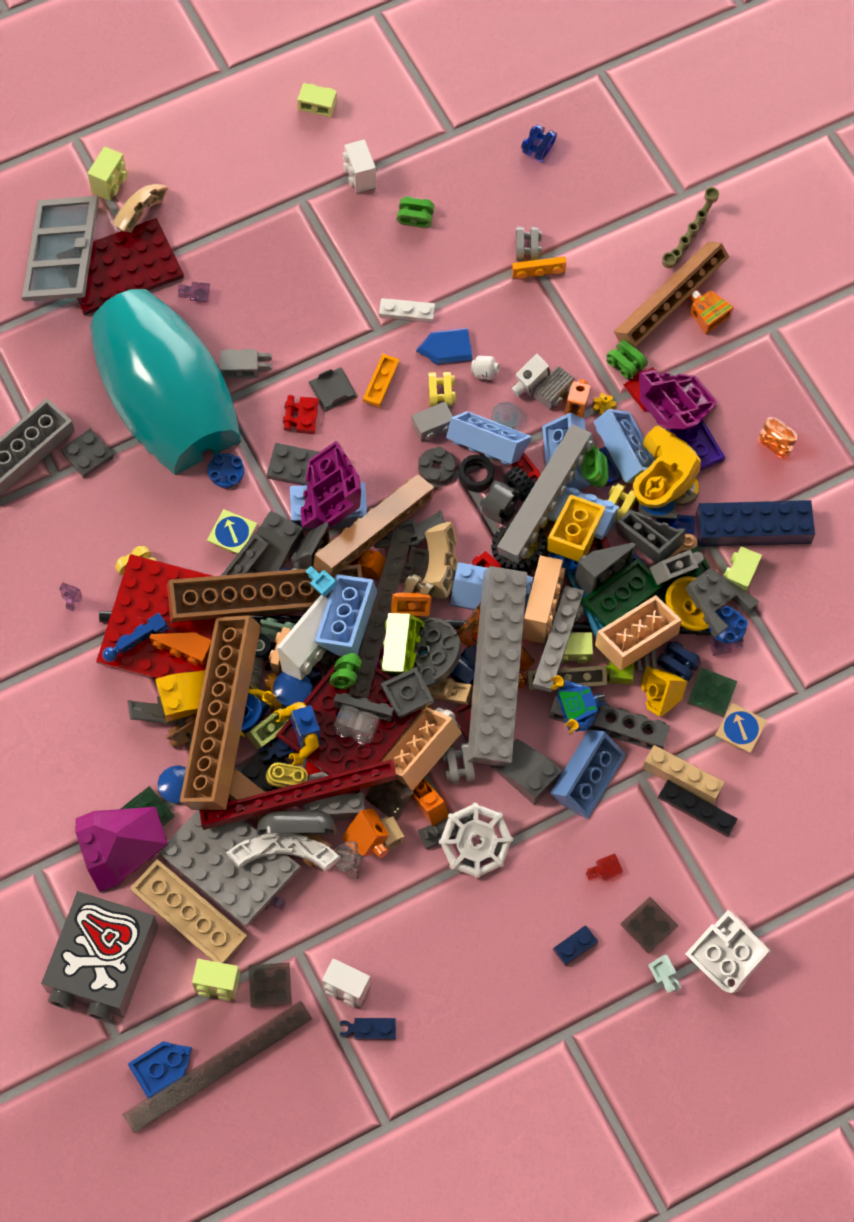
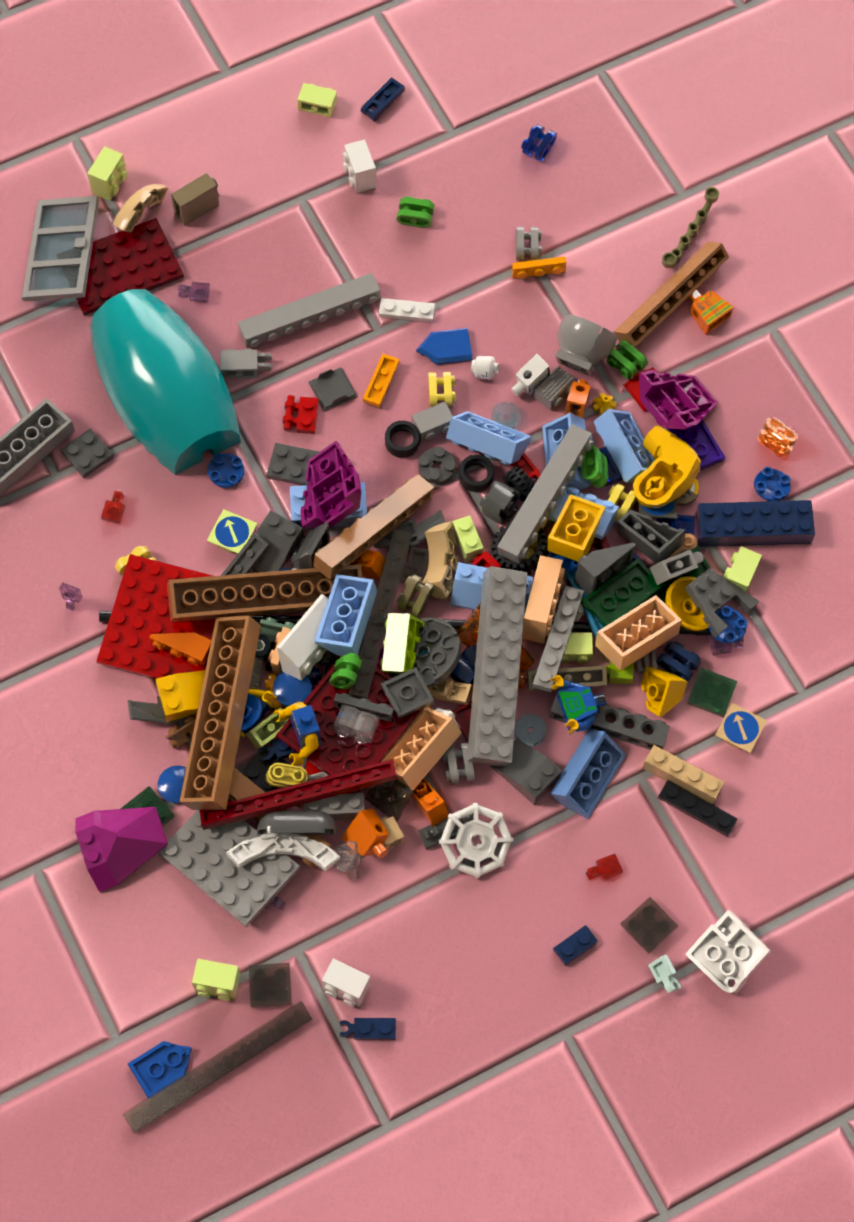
brick [41,891,158,1022] -> none
blue plate [102,613,169,662] -> none
tan plate [130,859,247,963] -> none
medium azure plate [305,566,338,597] -> none
orange slope [391,592,431,618] -> none
none -> clear red plate [101,489,125,524]
none -> dark tan brick [171,173,220,226]
none -> light grey brick [238,273,381,349]
none -> dark blue plate [360,77,405,122]
none -> black tyre [385,420,420,458]
none -> yellowish green brick [452,516,483,563]
none -> clear light blue piece [515,714,546,746]
none -> light grey plate [555,314,617,377]
none -> blue dish [754,467,791,501]

